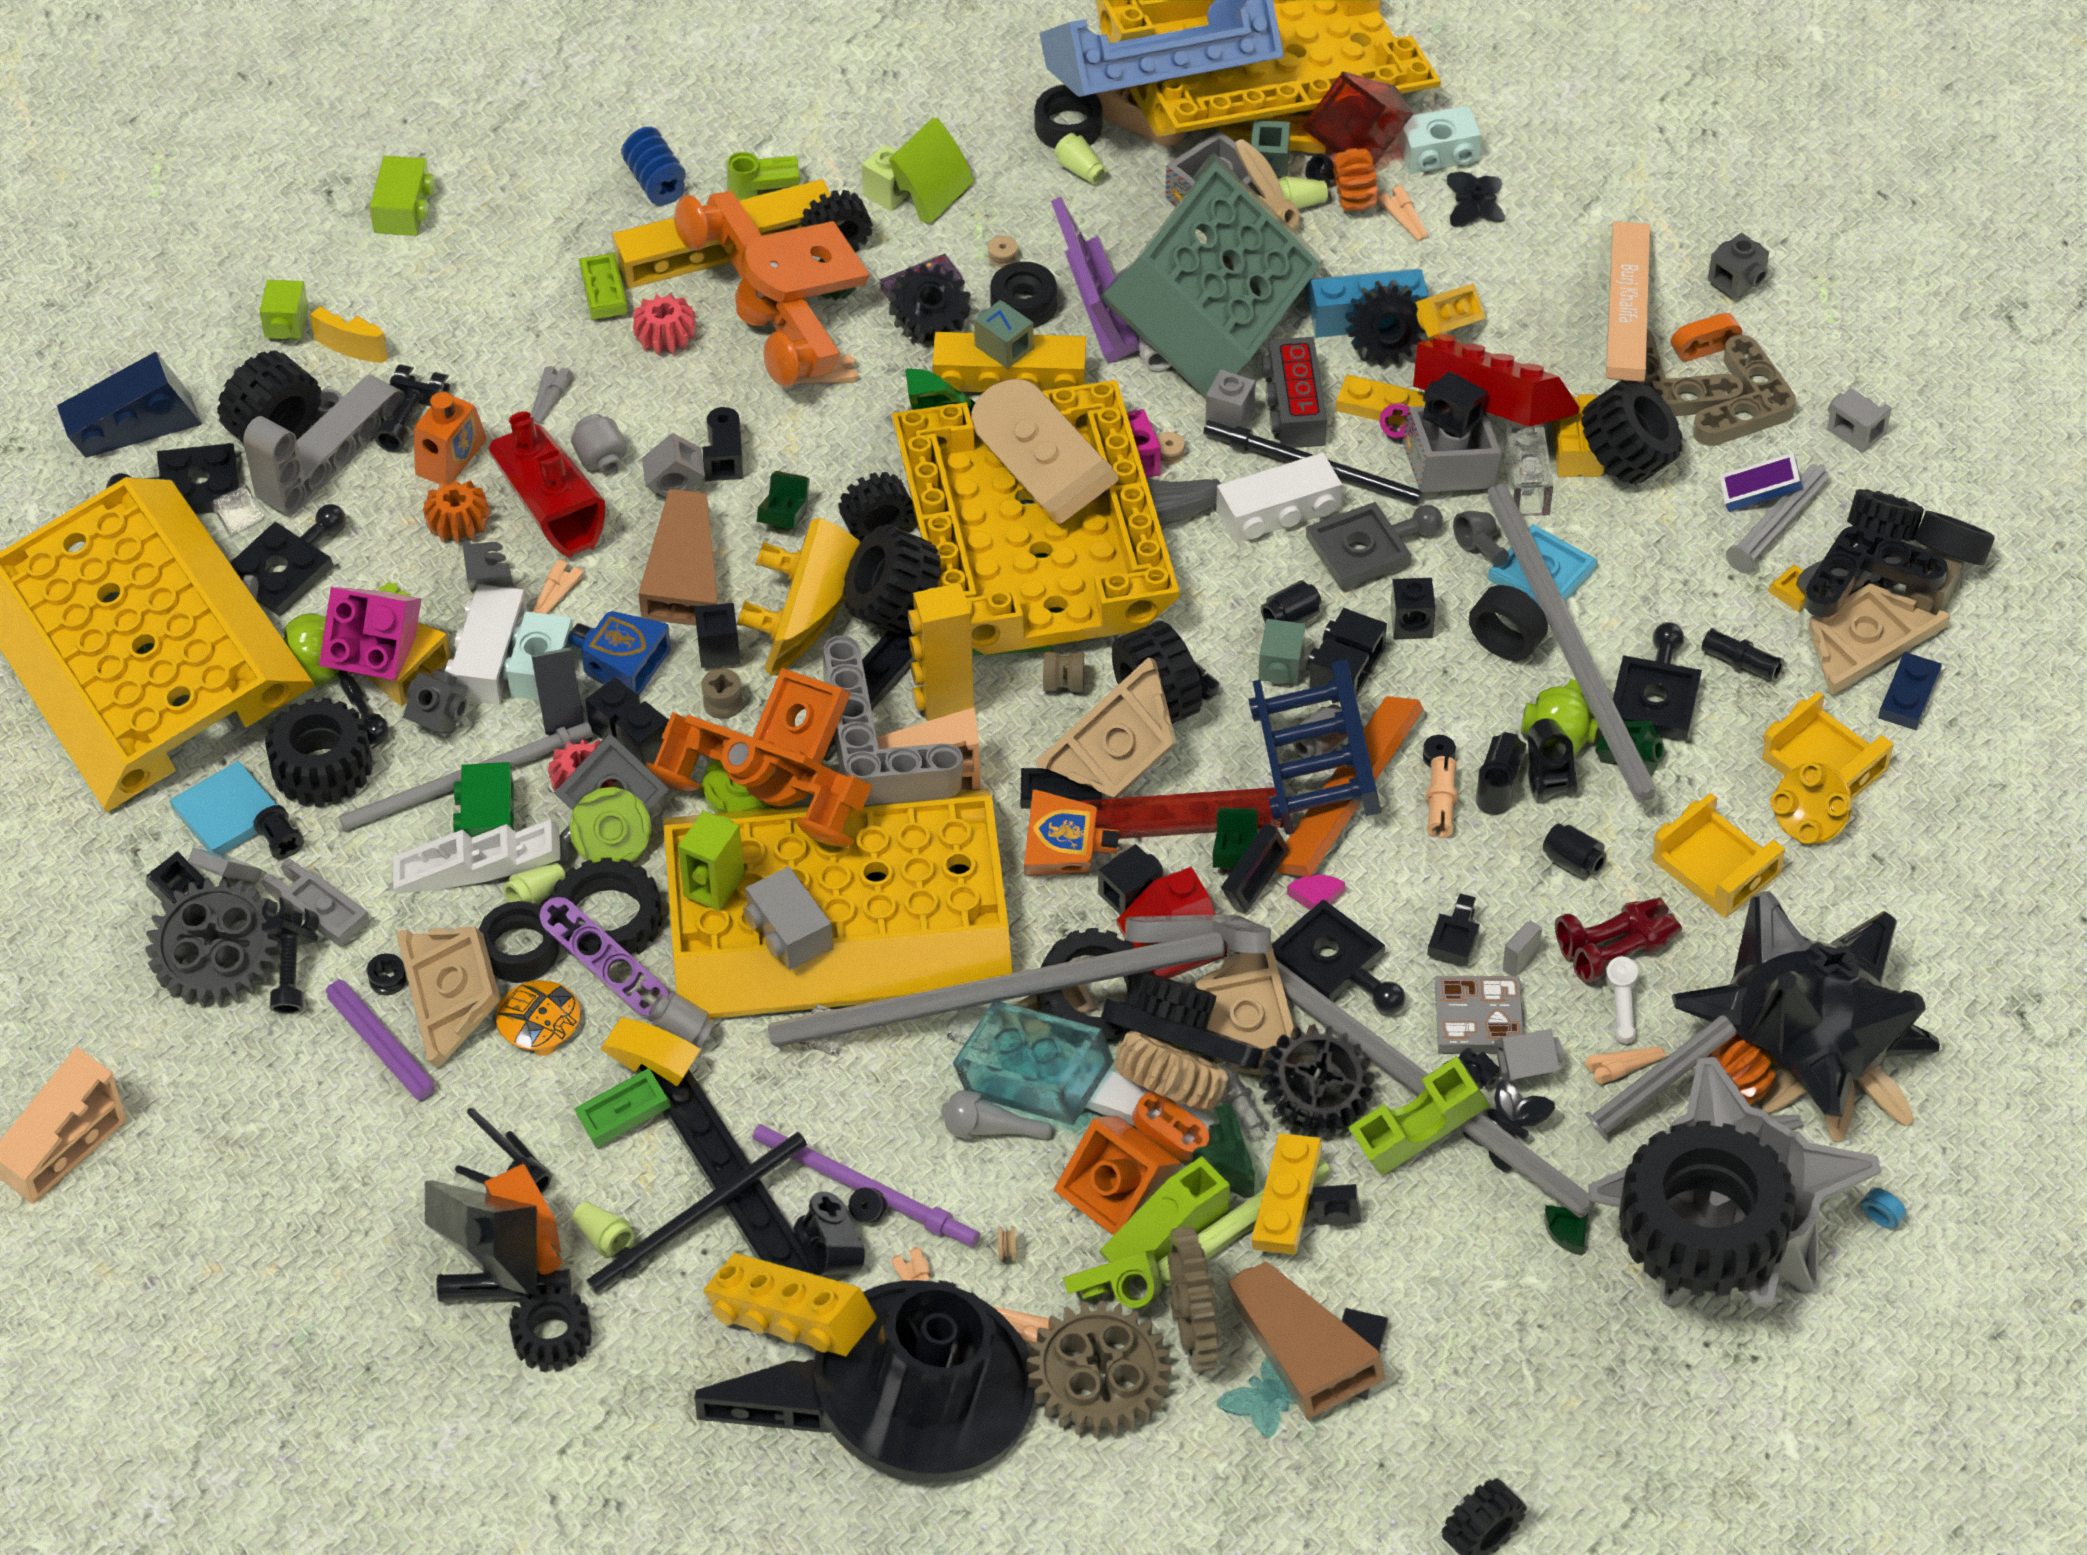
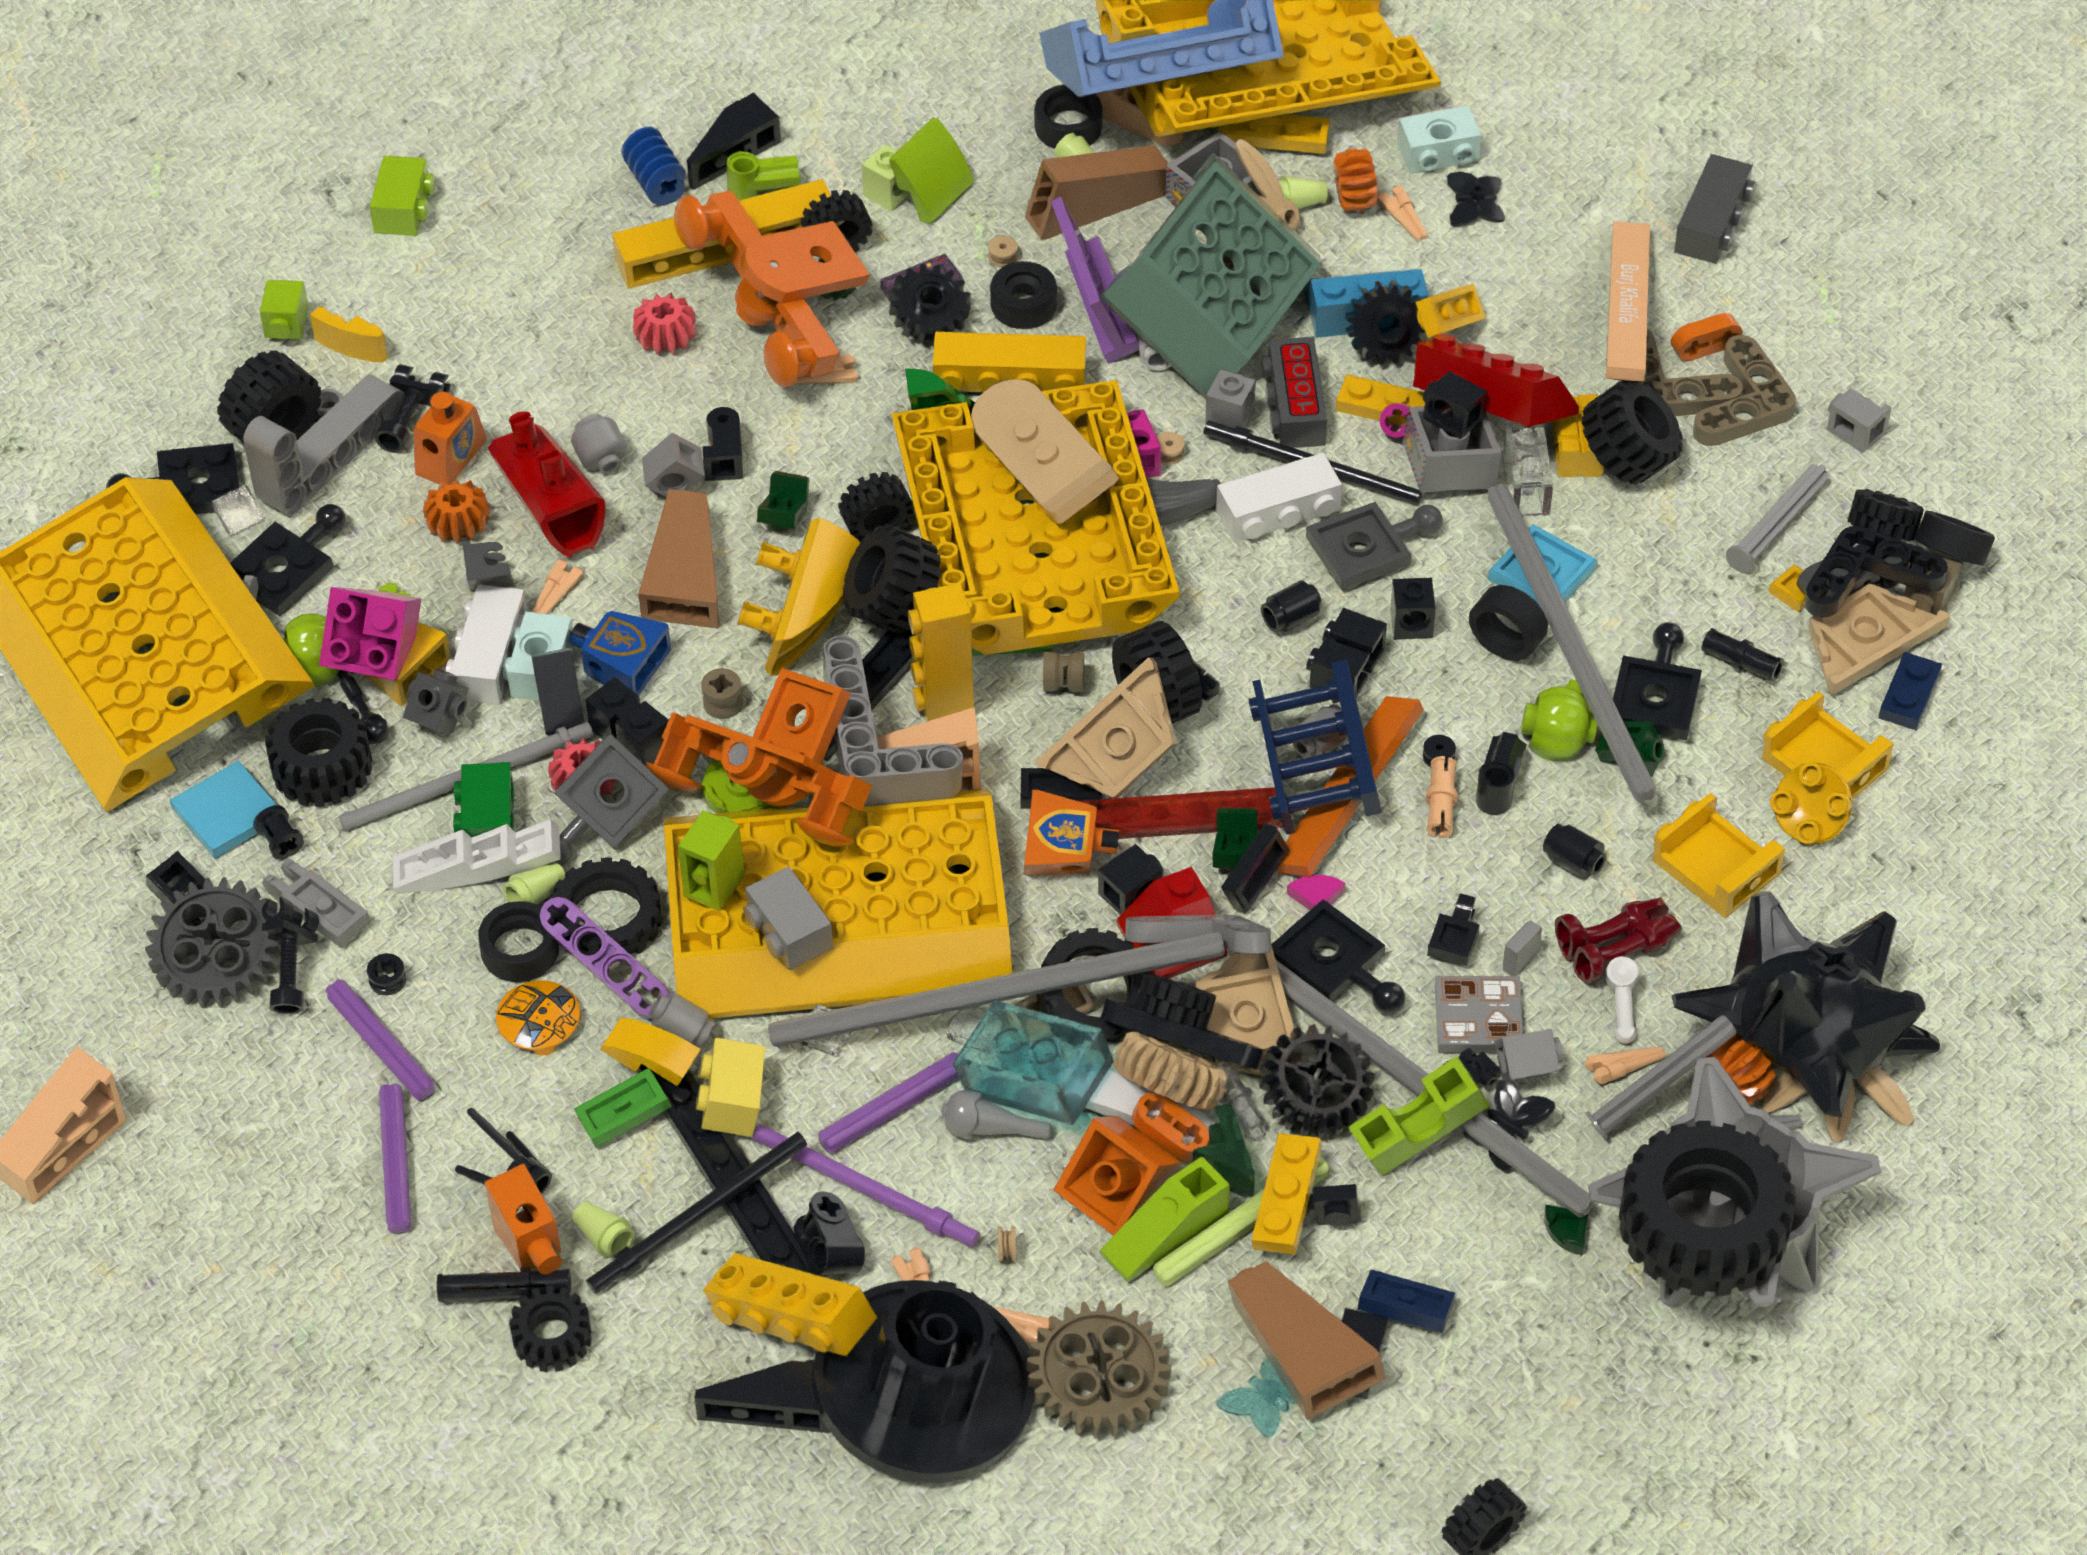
dark blue wedge [57,351,202,458] -> none
light grey tile [188,848,262,883] -> none
tan wing [396,927,501,1068] -> none
black wedge [425,1180,537,1295] -> none
light grey piece [530,366,573,424] -> none
lime tile [569,787,652,863] -> none
lime plate [578,253,628,320] -> none
black brick [694,603,741,668] -> none
black piece [848,1187,887,1223] -> none
sand green brick [974,300,1034,369] -> none
lime plate [1063,1249,1162,1308] -> none
dark tan gear [1168,1226,1219,1373] -> none
sand green brick [1251,120,1290,176] -> none
sand green brick [1258,619,1306,685] -> none
clear red slope [1302,71,1413,166] -> none
black hinge [1305,154,1335,185] -> none
dark grey bar [1453,511,1509,567] -> none
black piece [1527,718,1577,801] -> none
dark grey brick [1708,232,1769,300] -> none
tile [1719,452,1803,512] -> none
dark azure tile [1861,1187,1907,1229] -> none
none -> medium lavender axle [379,1083,411,1234]
none -> black slope [687,92,781,190]
none -> light yellow brick [696,1037,765,1137]
none -> medium lavender axle [818,1052,966,1153]
none -> medium nougat slope [1025,145,1169,240]
none -> dark blue plate [1357,1269,1455,1333]
none -> dark grey brick [1674,154,1756,264]

